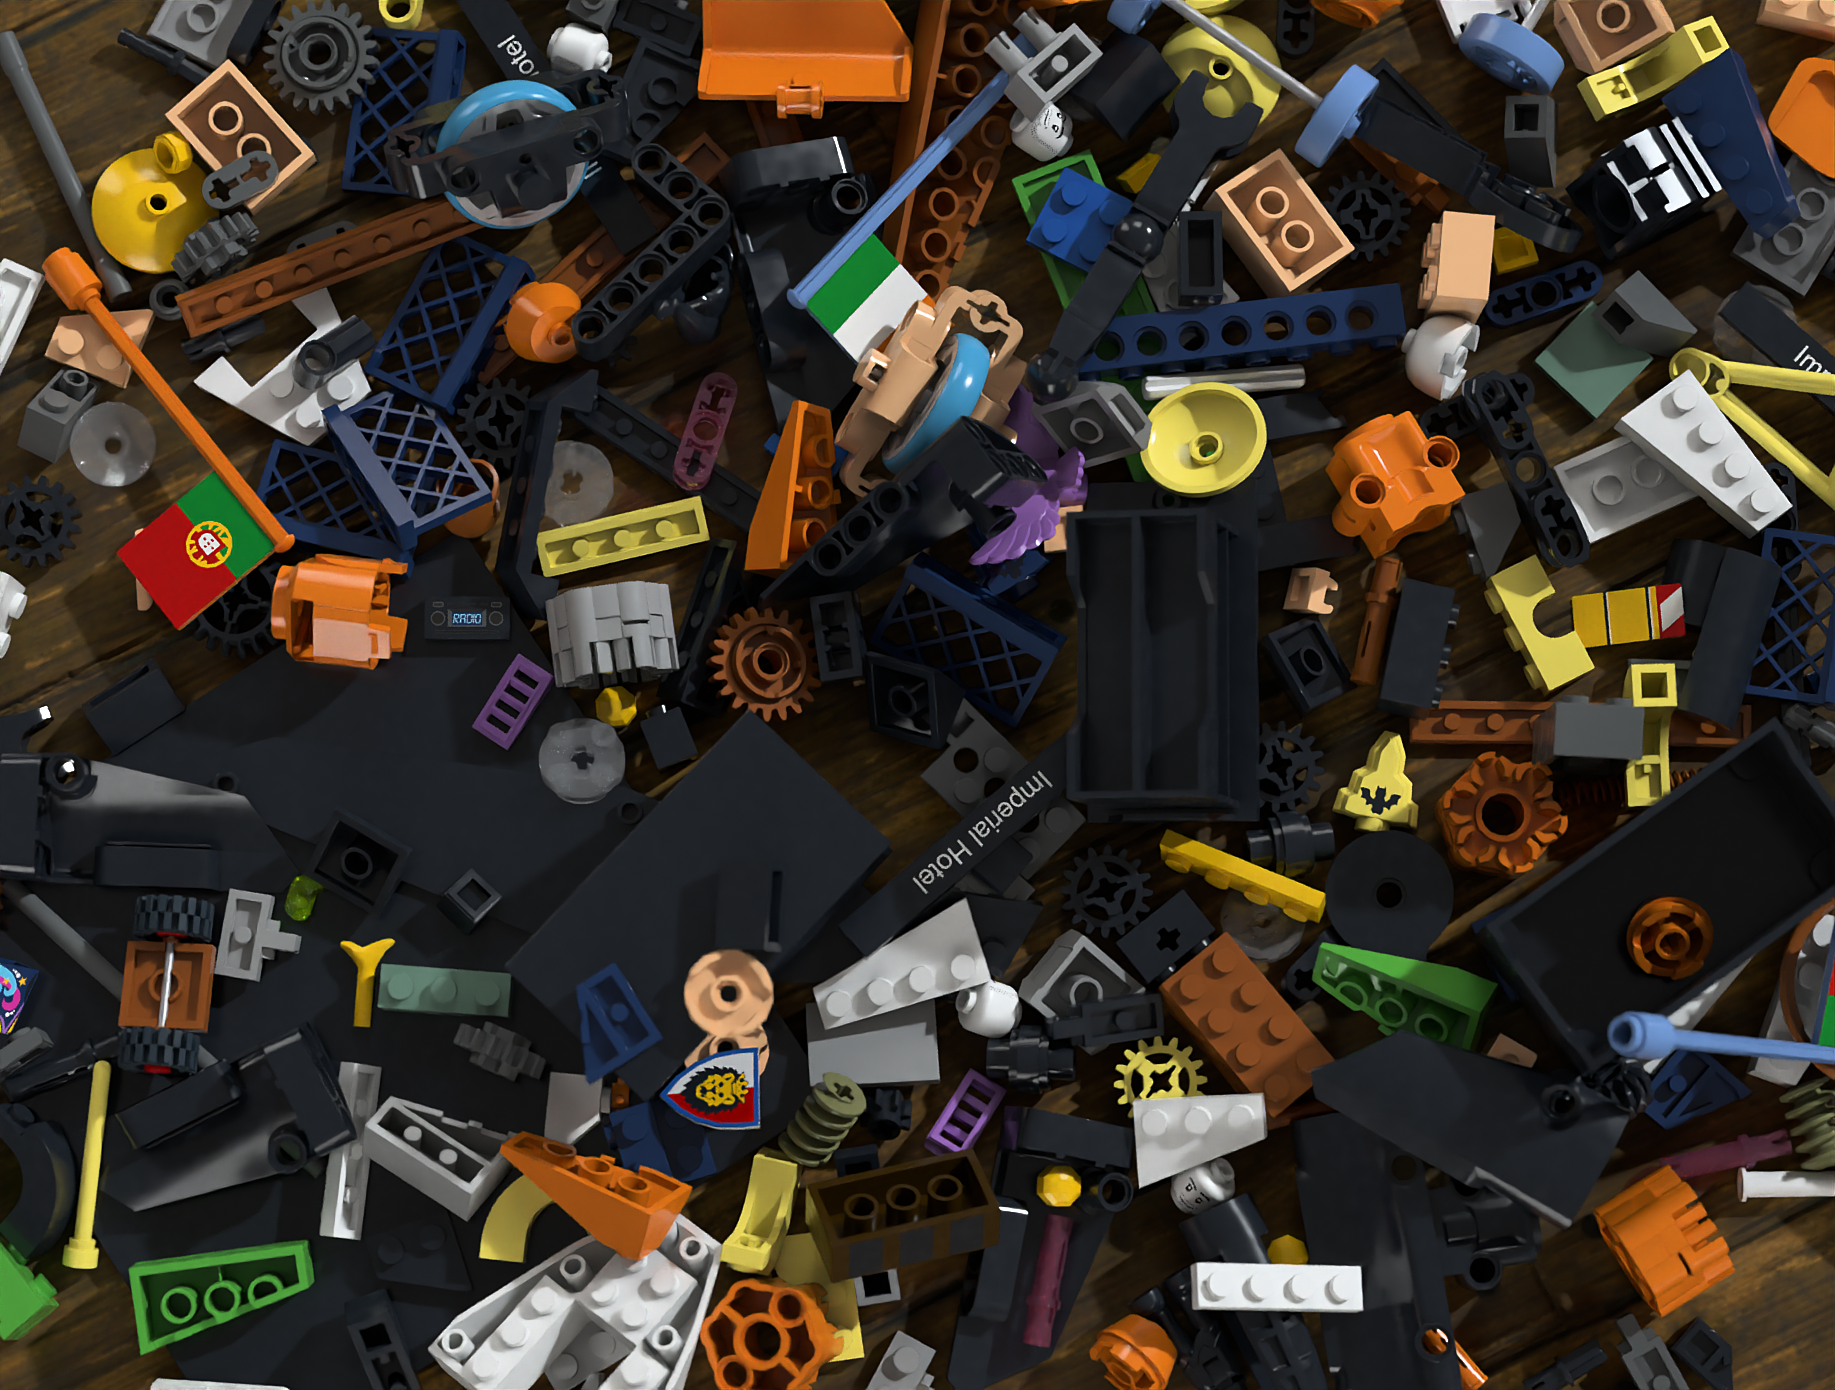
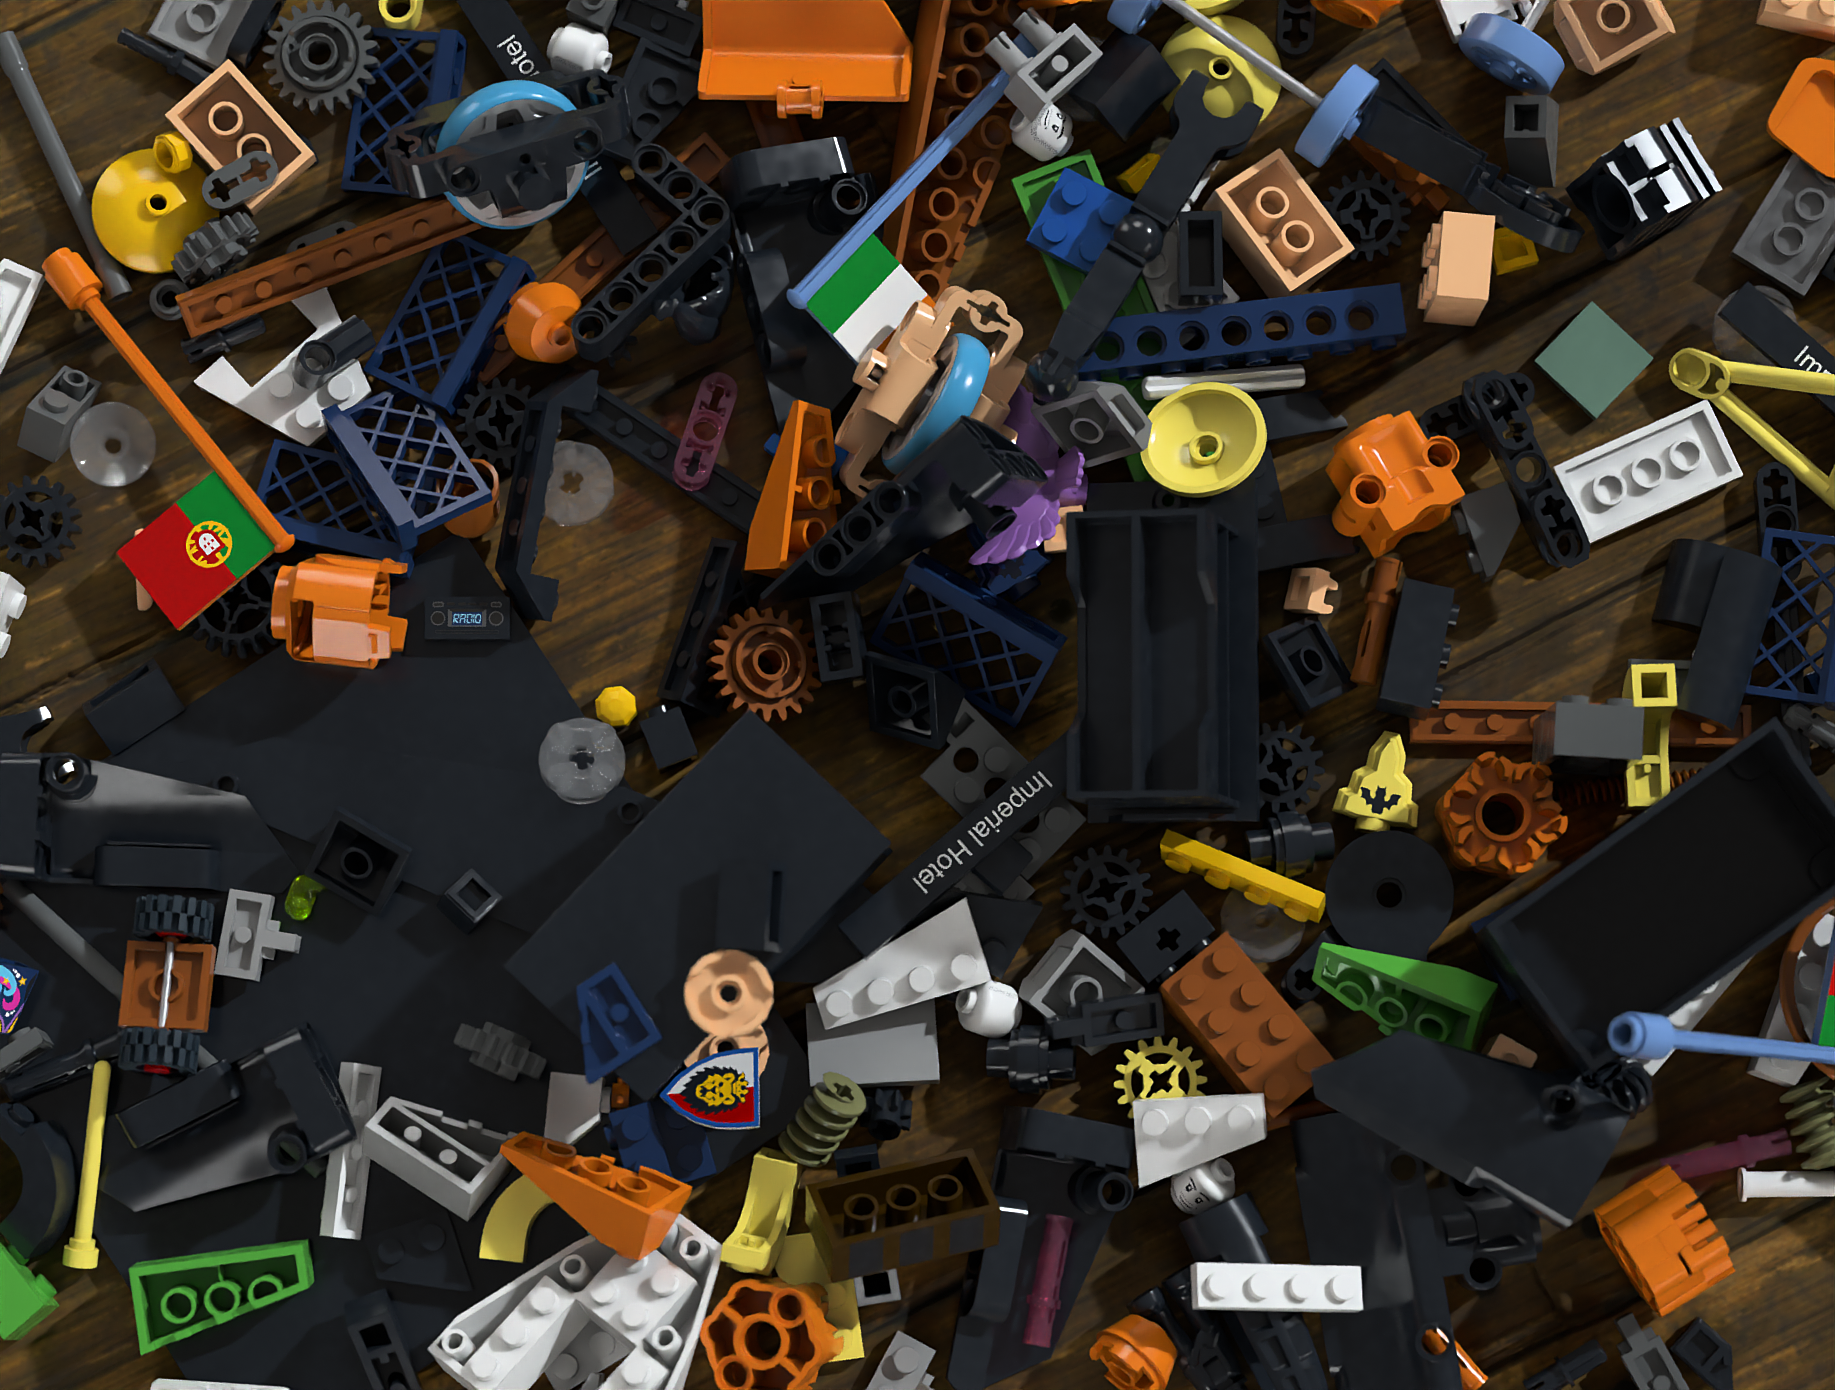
light nougat wing [45,309,156,389] -> none
yellow piece [340,938,395,1027] -> none
sand green brick [378,964,516,1020] -> none
medium lavender slope [472,653,555,751] -> none
light yellow plate [536,496,710,577] -> none
light grey piece [545,581,680,689] -> none
medium lavender slope [924,1068,1007,1155] -> none
yellow tile [1037,1165,1081,1206] -> none
yellow tile [1267,1235,1309,1265] -> none
white cylinder [1401,314,1480,401] -> none
dark blue beam [1483,261,1603,329] -> none
light yellow arch [1484,554,1595,696] -> none
yellow sticker [1572,583,1686,648] -> none
light yellow arch [1577,16,1729,122] -> none
dark grey slope [1591,270,1698,358] -> none
white wedge [1614,369,1792,539] -> none
orange cone [1626,894,1714,980] -> none
dark blue wing [1642,1049,1752,1131] -> none
dark blue wedge [1661,47,1801,240] -> none

